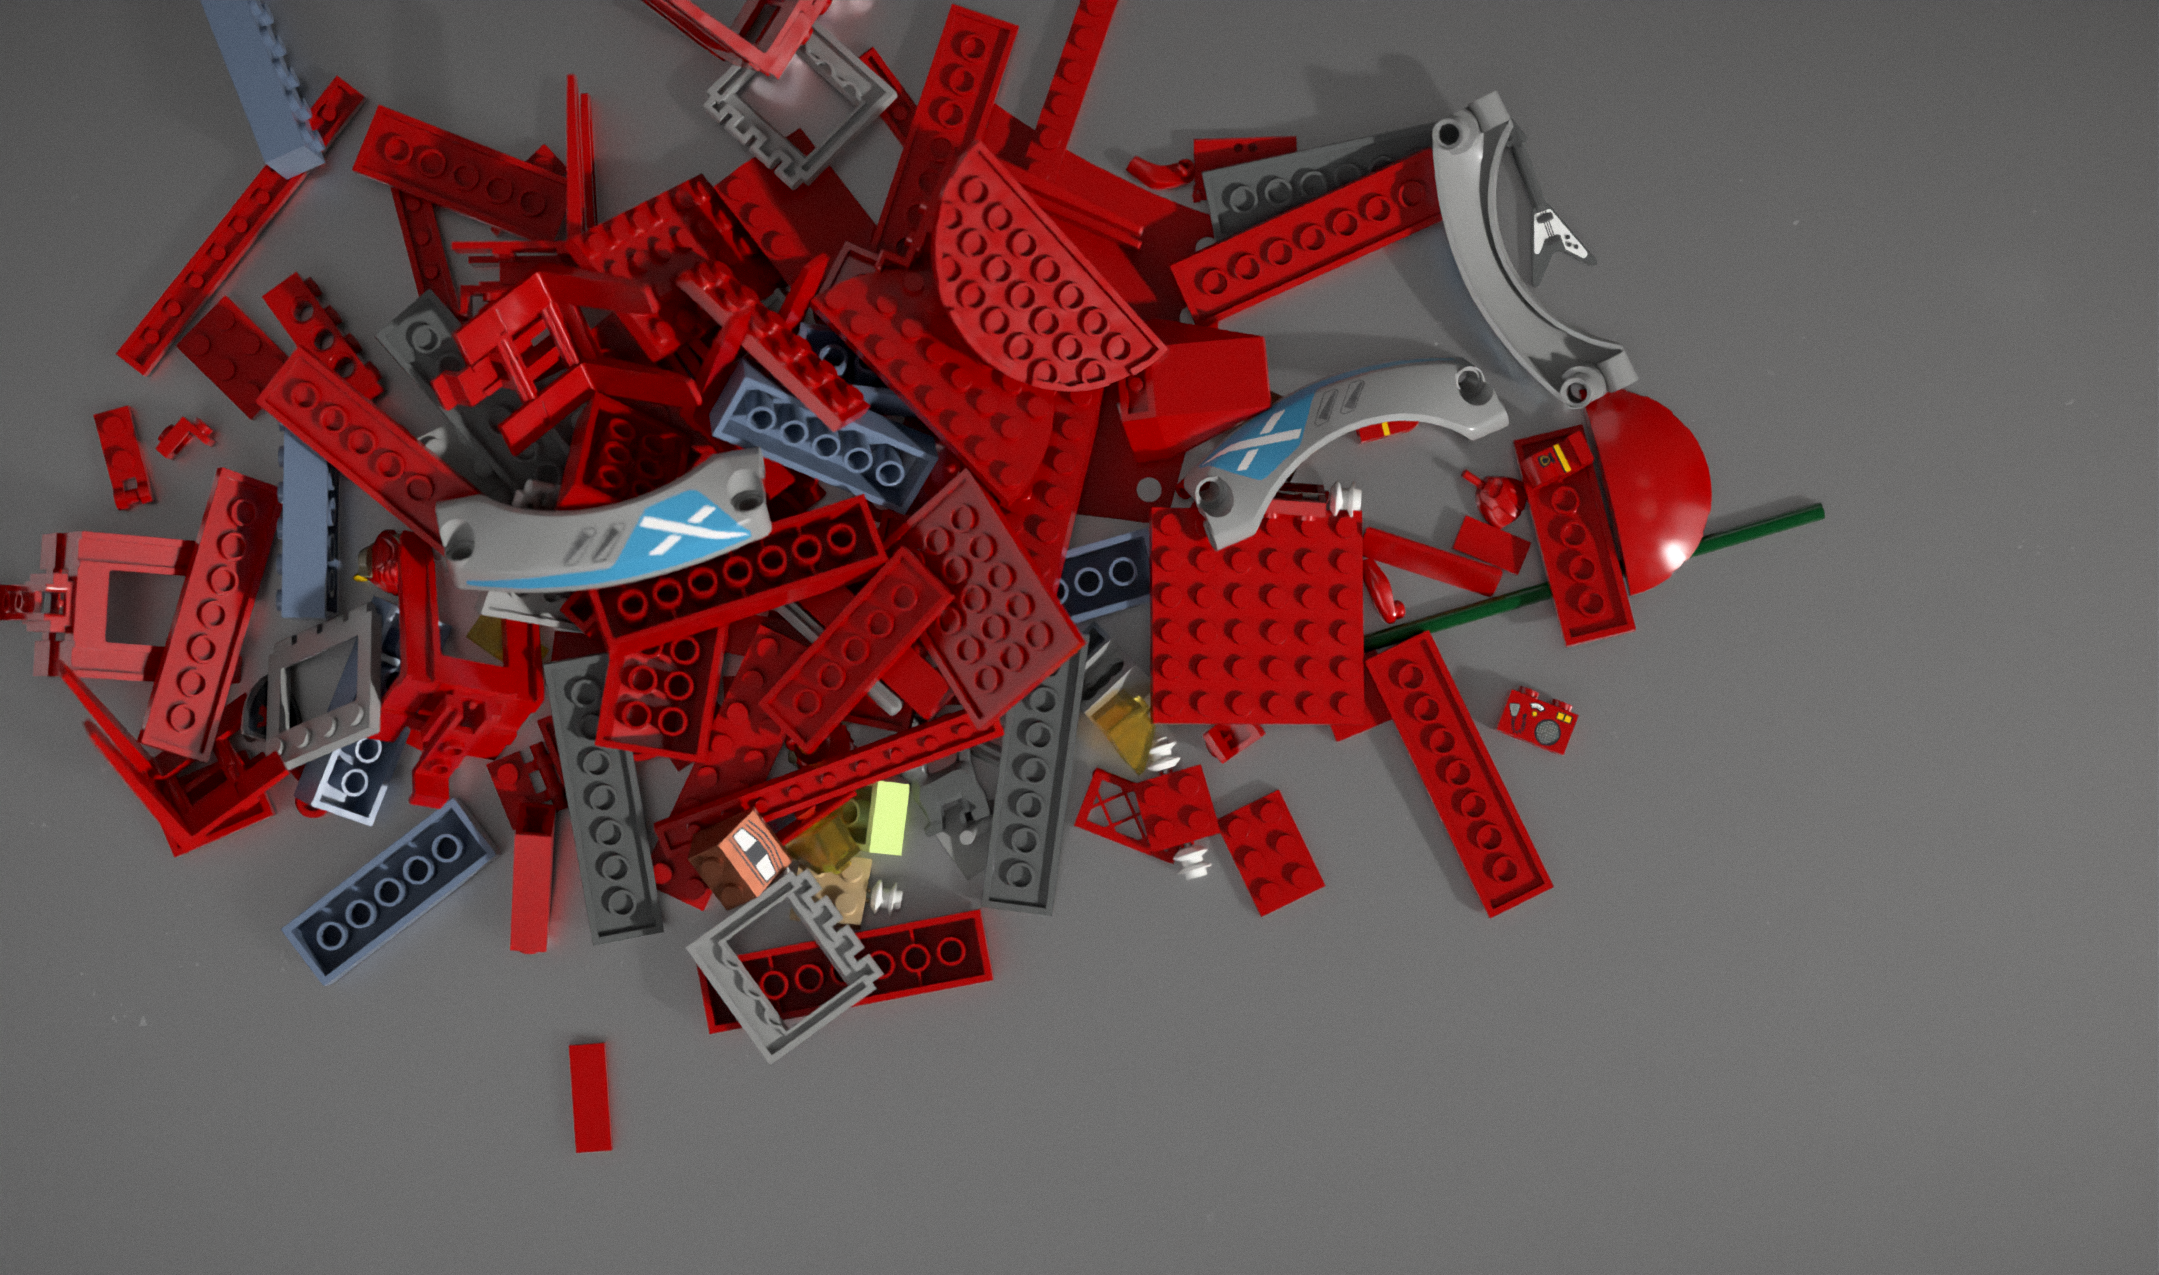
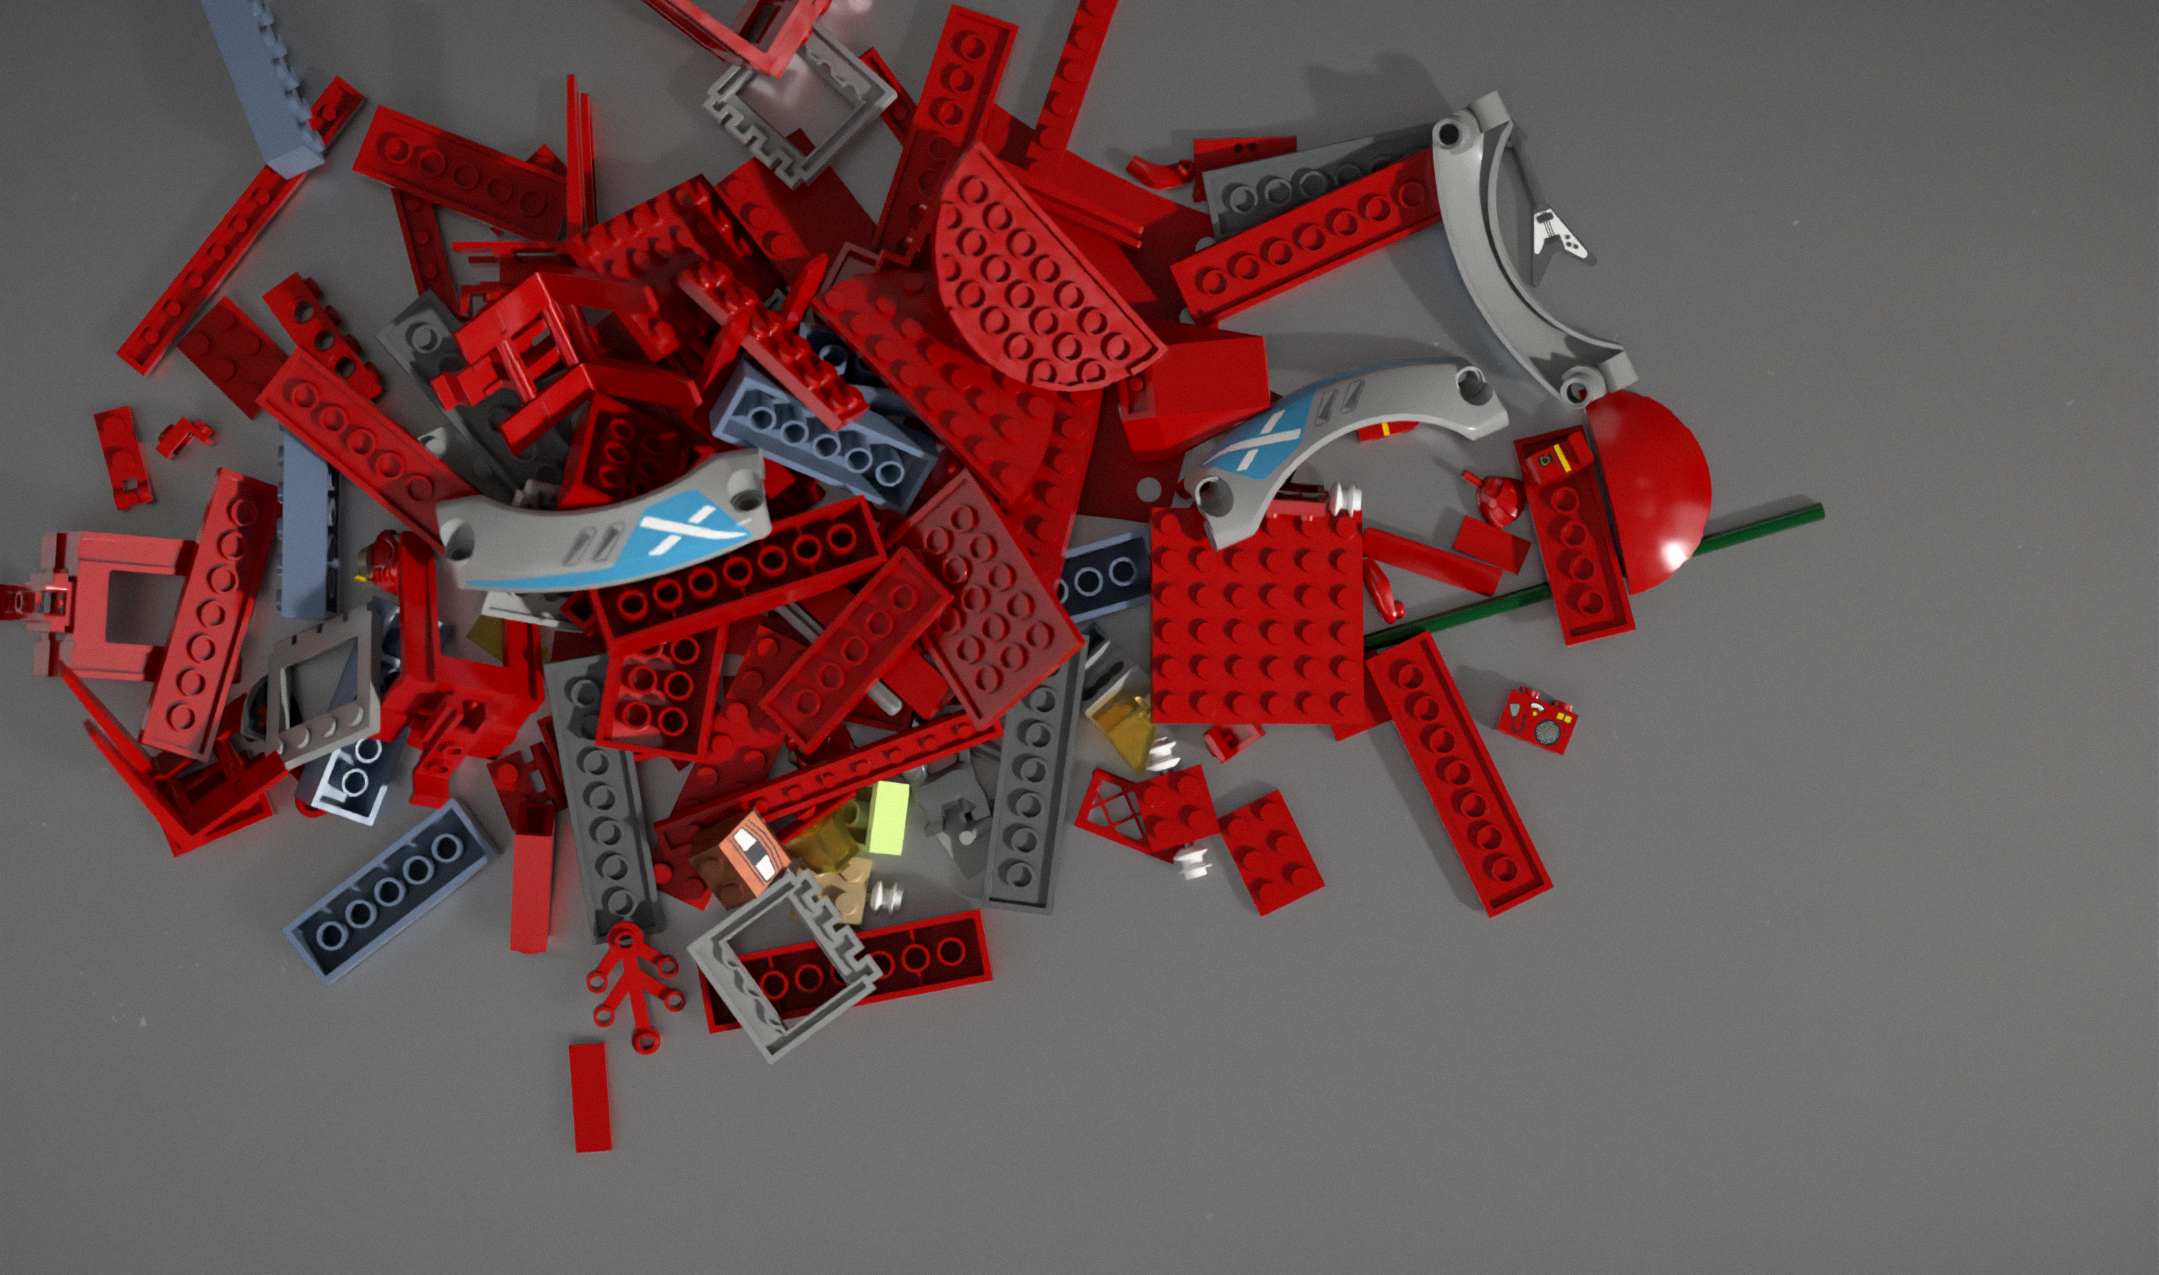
none -> red plant [586,921,686,1055]

